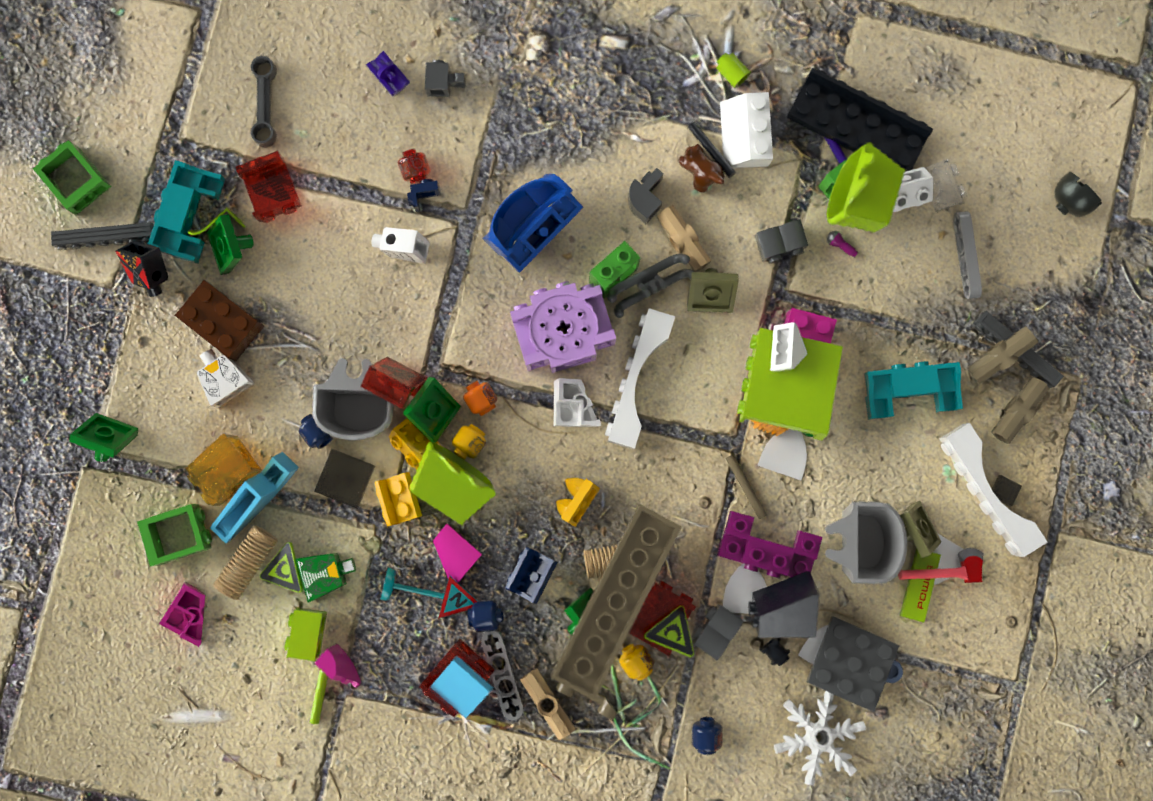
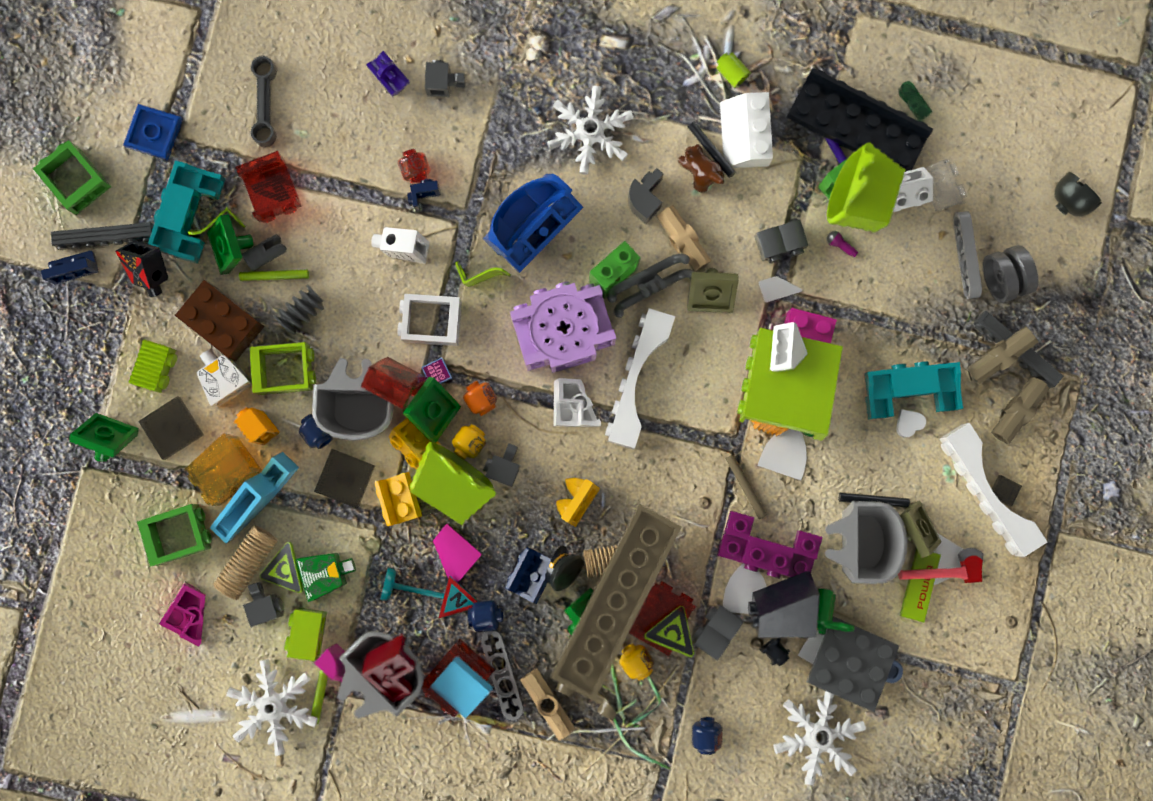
none -> dark blue bracket [40,250,99,285]
none -> blue tile [123,104,183,161]
none -> lime brick [128,339,177,393]
none -> clear smoke tile [138,396,204,460]
none -> white piece [226,659,318,756]
none -> light orange brick [234,407,280,445]
none -> lime bar [239,270,309,281]
none -> dark grey hinge [242,235,287,271]
none -> dark grey brick [243,582,284,627]
none -> lime window [250,342,316,395]
none -> dark grey piece [273,284,324,335]
none -> light grey piece [337,632,423,718]
none -> dark red panel [361,634,416,703]
none -> white window [398,294,462,346]
none -> tile [421,358,453,384]
none -> lime piece [455,261,511,287]
none -> dark grey brick [483,443,521,487]
none -> pearl dark grey piece [545,546,584,591]
none -> white piece [547,86,634,175]
none -> white sticker [759,276,802,303]
none -> green piece [817,588,855,635]
none -> black bar [838,492,910,508]
none -> white tile [896,409,926,438]
none -> clear green bar [898,81,933,121]
none -> flat silver wheel [983,245,1038,303]

